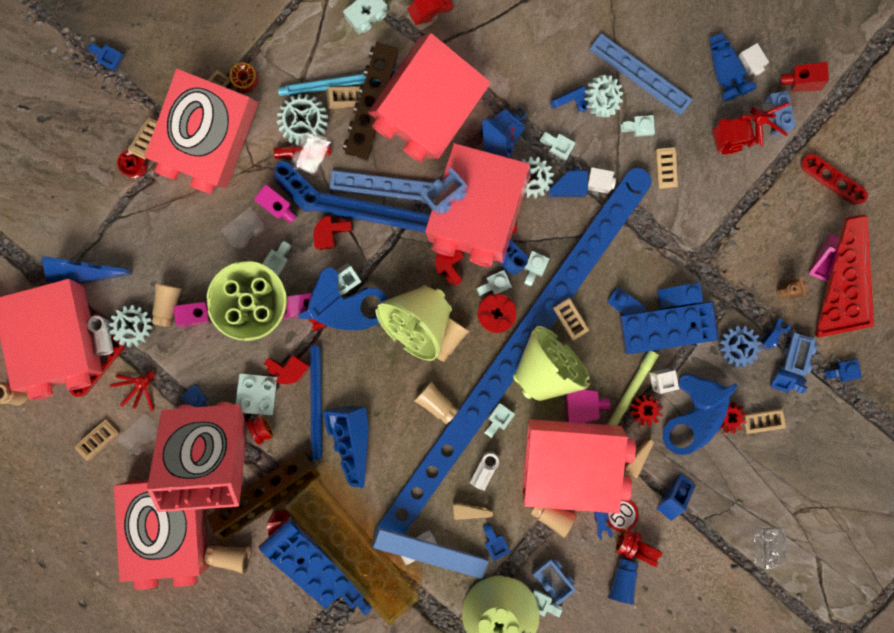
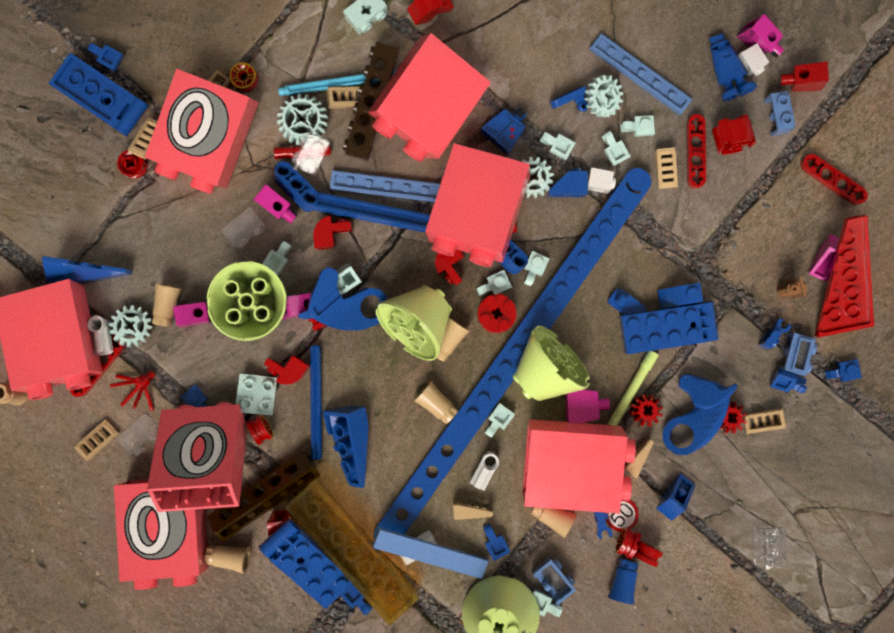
medium blue window [420,167,468,215] -> none
blue slope [482,118,514,158] -> none
tan slope [553,298,589,341] -> none
white brick [649,368,679,394] -> none
medium blue gear [718,326,762,367] -> none
red plant [741,102,790,147] -> none
none -> blue hinge [48,53,148,137]
none -> light aqua plate [602,131,631,167]
none -> red beam [686,114,706,189]
none -> dark pink torso [736,14,784,58]

